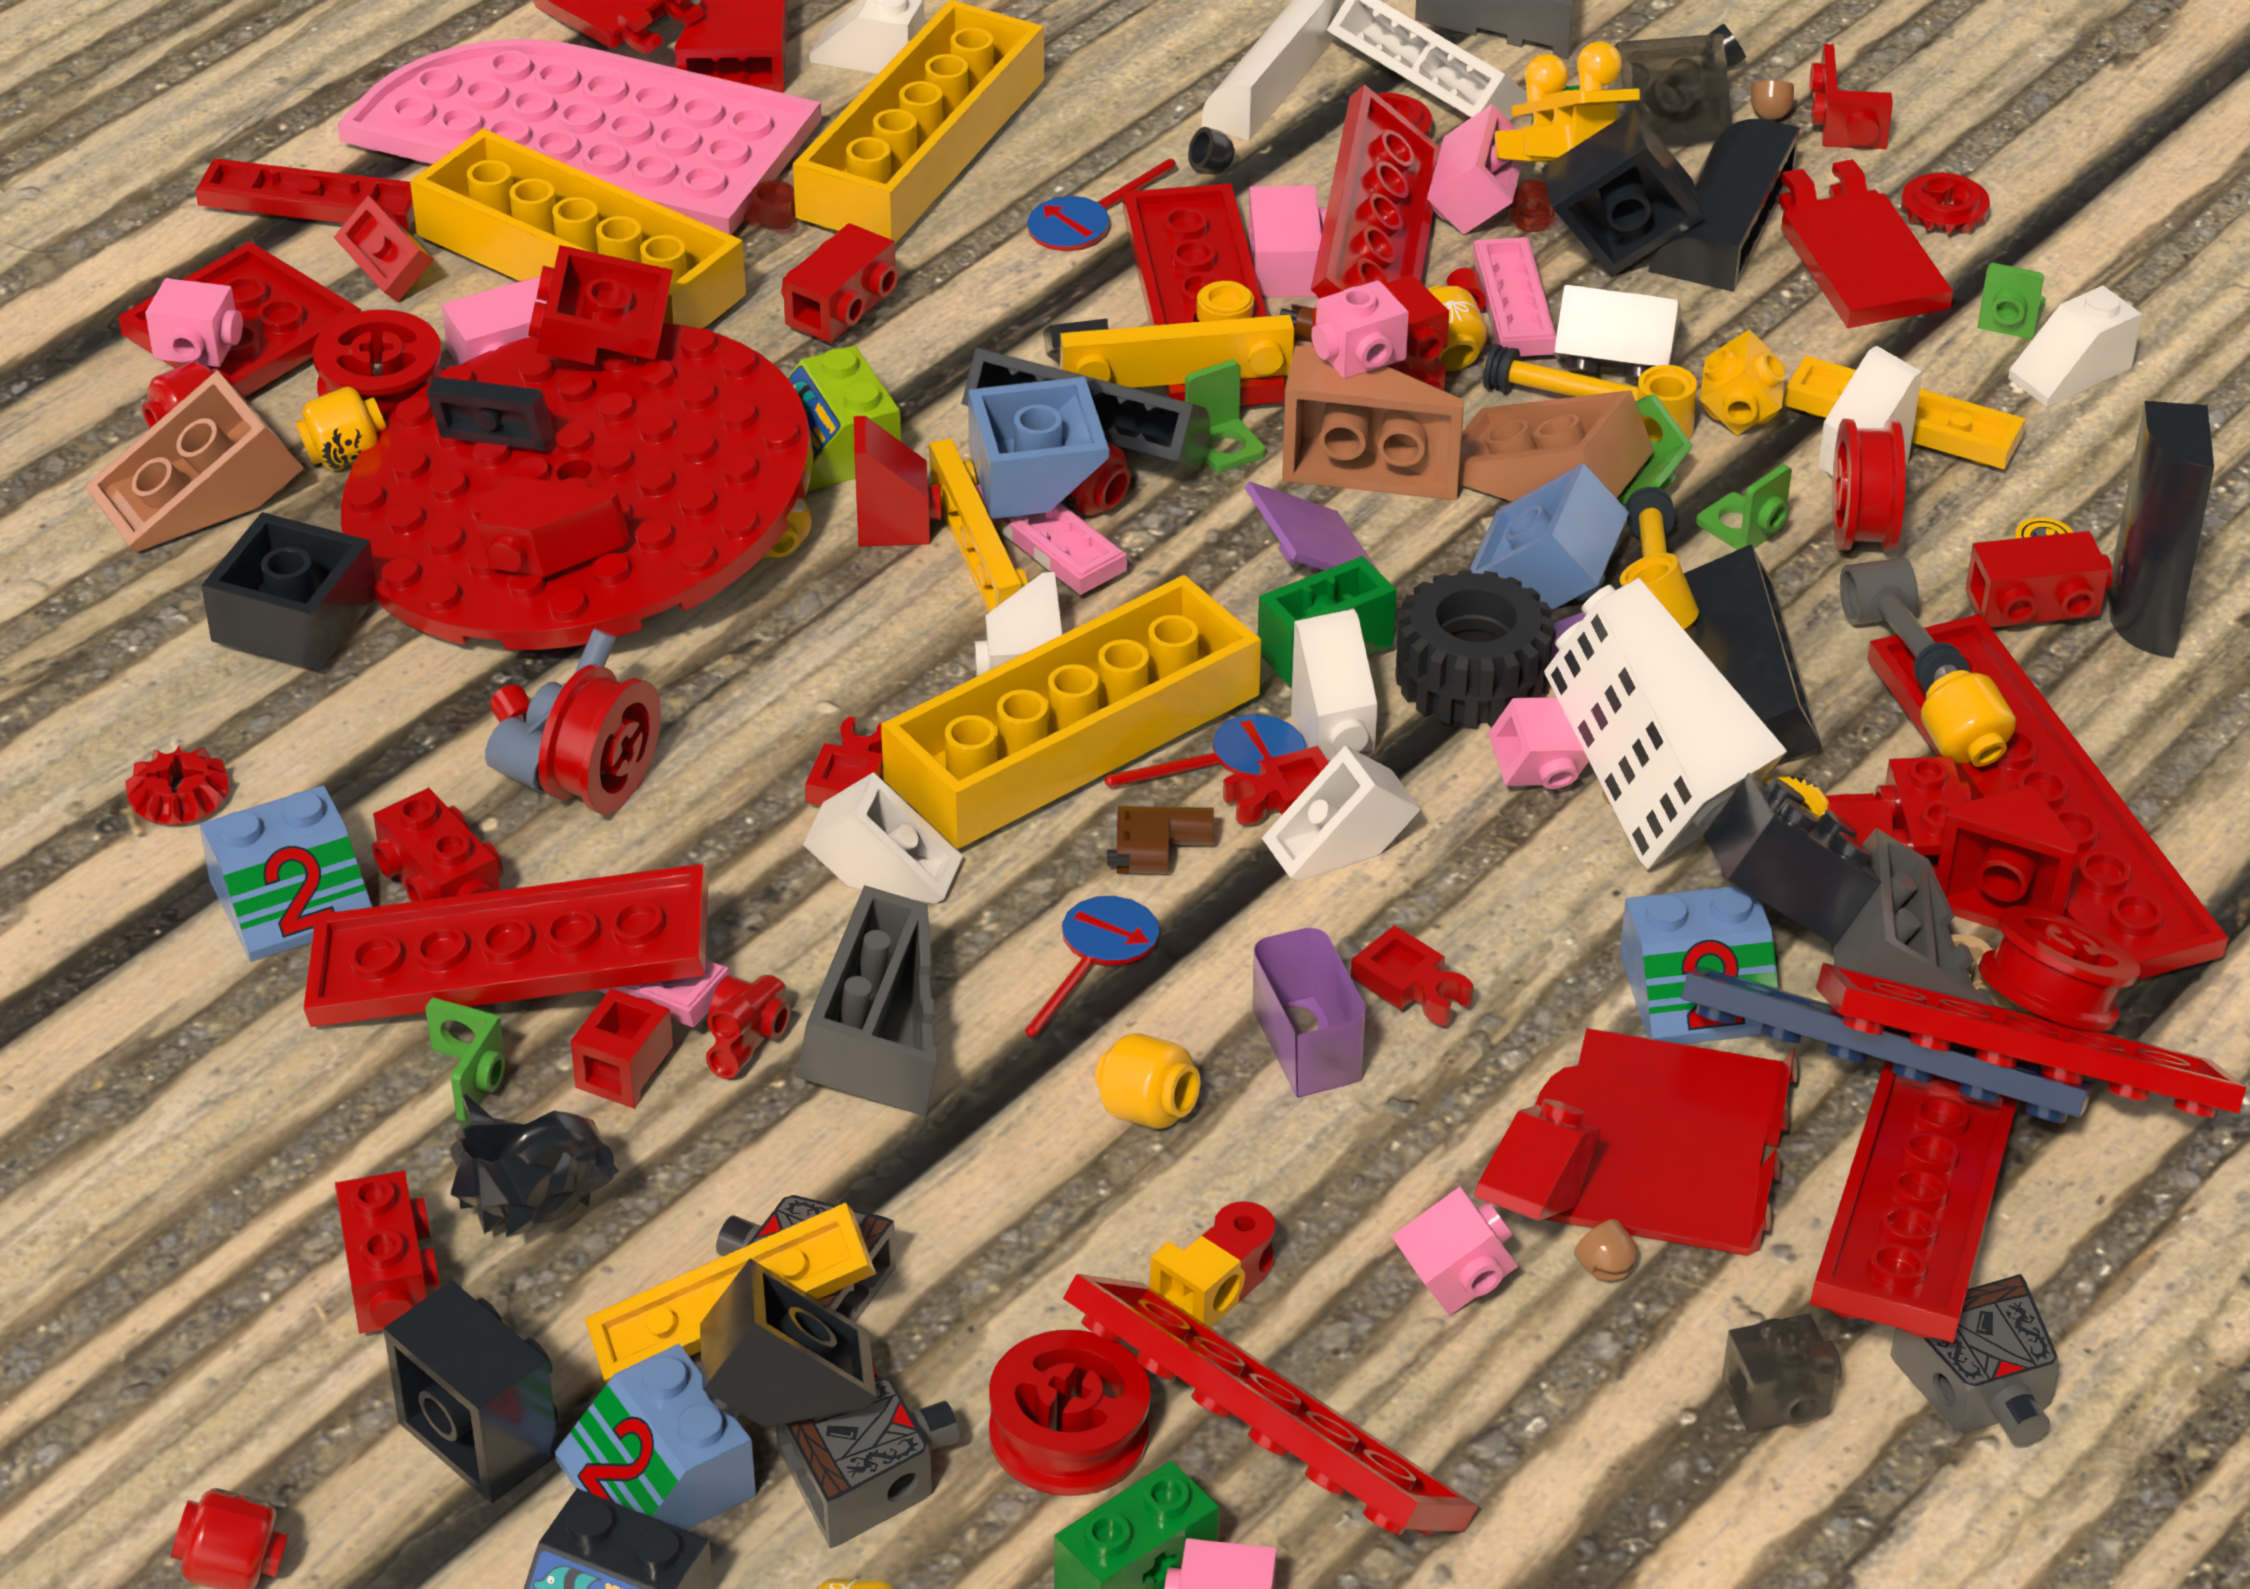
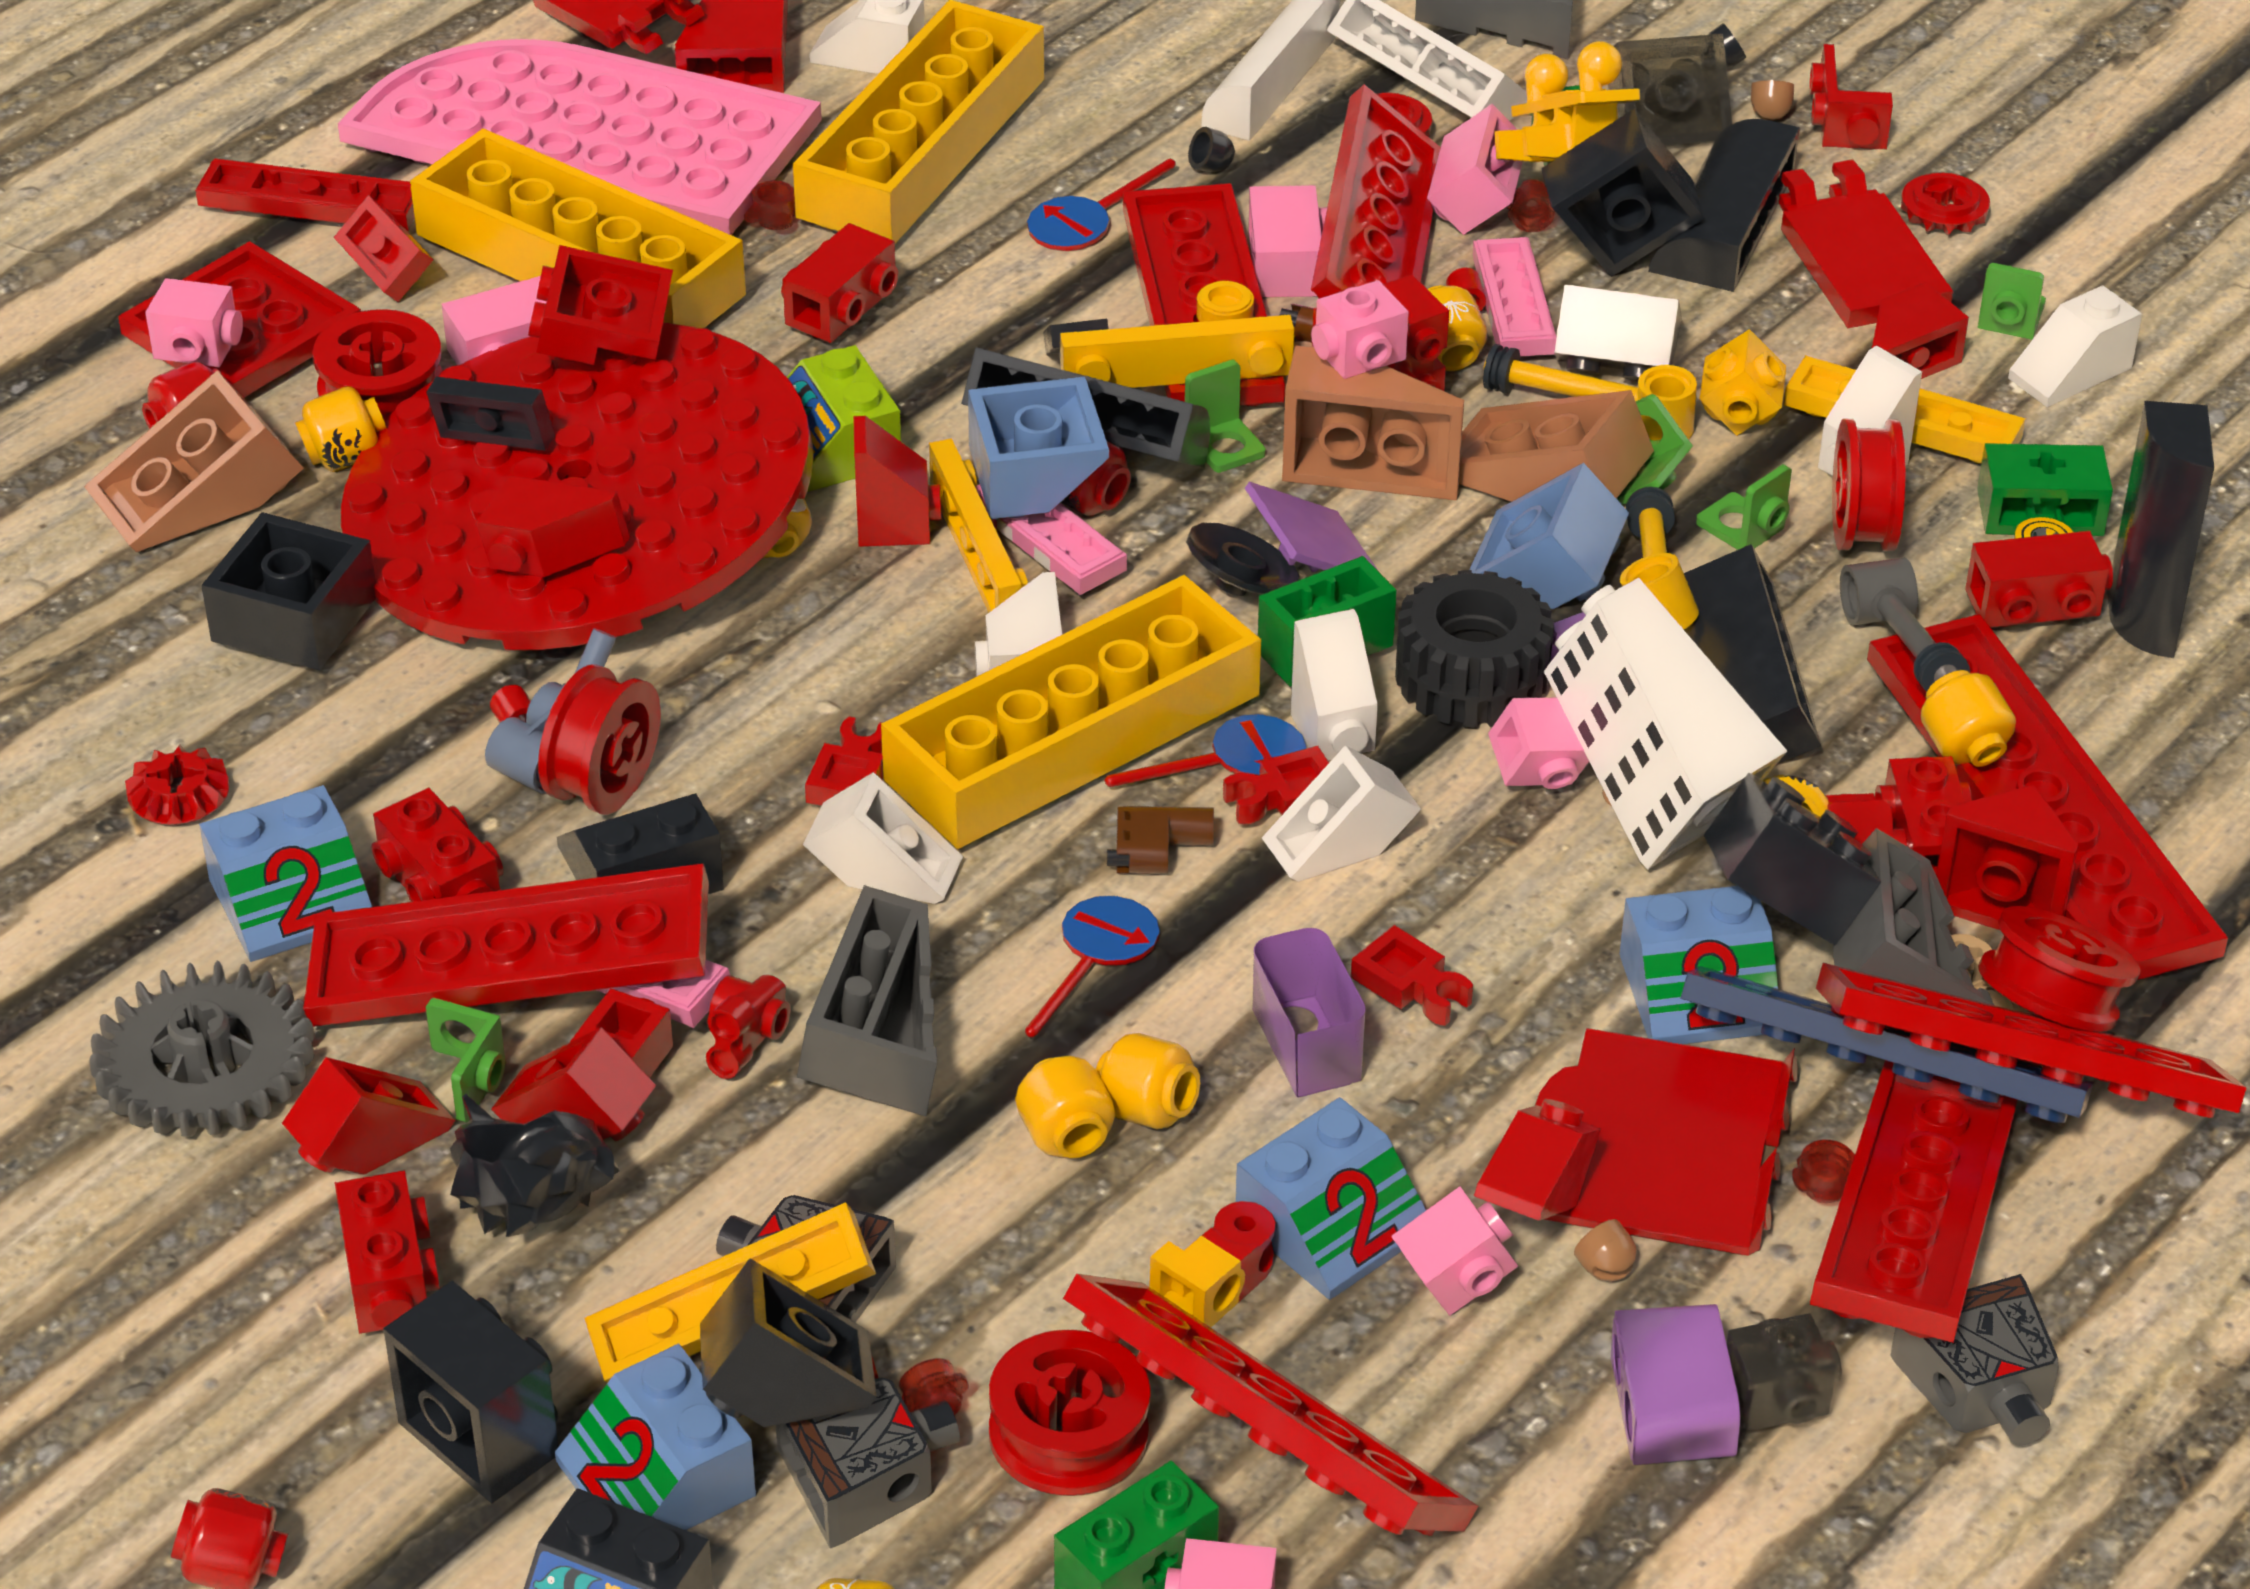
none -> dark grey gear [89,960,315,1137]
none -> red slope [282,1057,455,1175]
none -> red slope [491,1027,656,1142]
none -> black slope [557,793,724,895]
none -> clear red plate [899,1358,969,1415]
none -> yellow head [1015,1056,1116,1158]
none -> black dish [1186,523,1299,596]
none -> medium blue slope [1236,1097,1426,1300]
none -> medium lavender piece [1610,1304,1740,1465]
none -> clear red plate [1792,1139,1855,1203]
none -> red slope [1872,282,1969,379]
none -> green brick [1977,443,2113,536]

